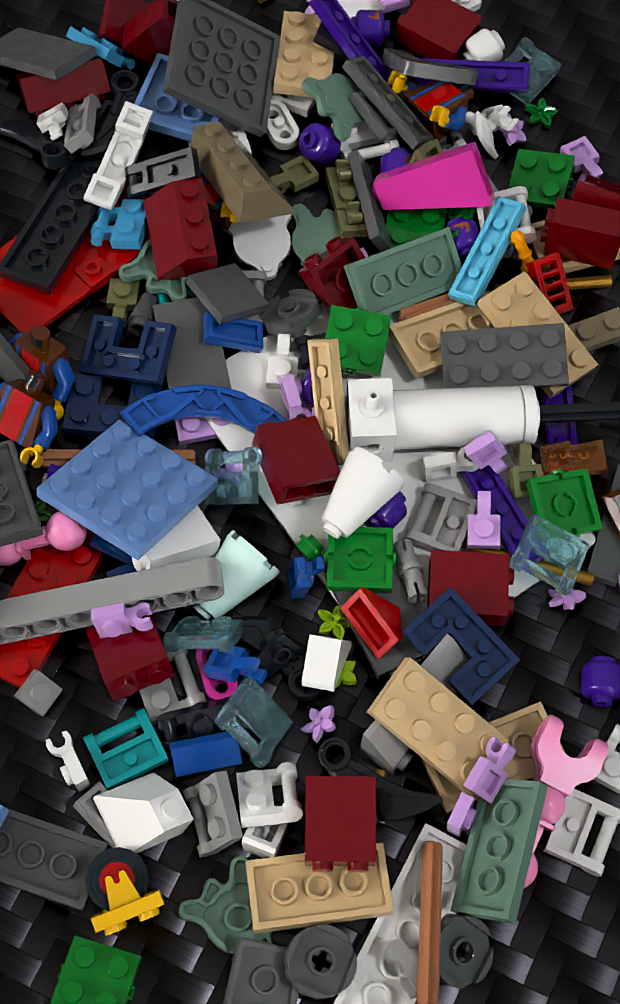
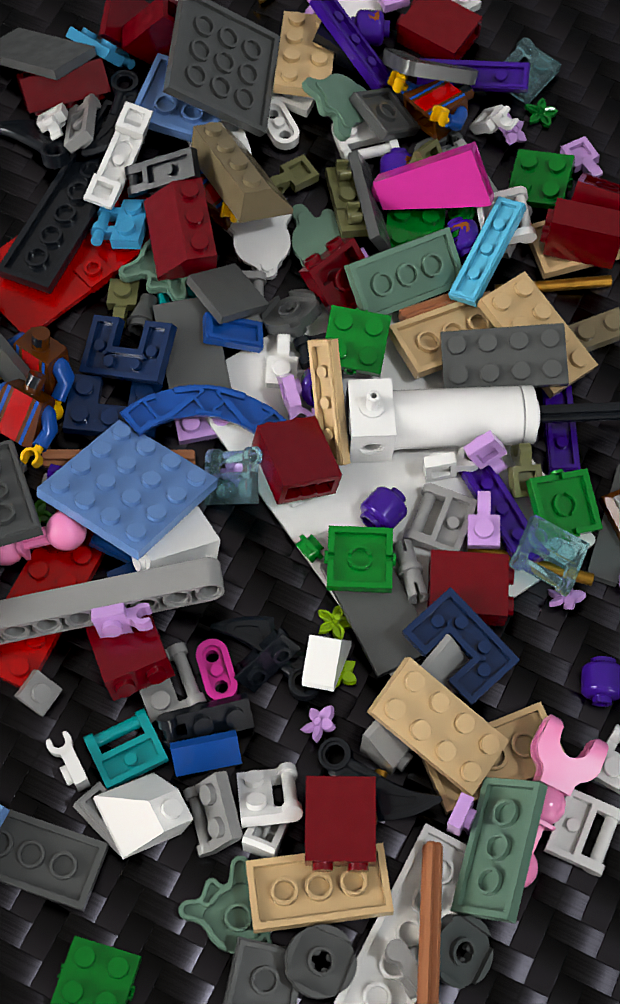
plate [85,847,164,936] -> none
clear light blue plate [163,616,244,653] -> none
light aqua cone [193,530,280,620] -> none
blue plate [203,643,268,684] -> none
clear light blue plate [214,678,293,768] -> none
blue plate [286,556,325,599] -> none
dark purple head [299,123,341,164] -> none
white cone [321,447,405,539] -> none
red slope [340,587,402,660] -> none
dark grey tile [342,56,434,150] -> none
white head [462,29,505,61] -> none
lavender plate [463,737,516,804] -> none
white bar [465,111,498,159] -> none
light orange piece [510,230,534,277] -> none
red slope [526,251,574,314] -> none
clear orange slope [539,440,608,476] -> none

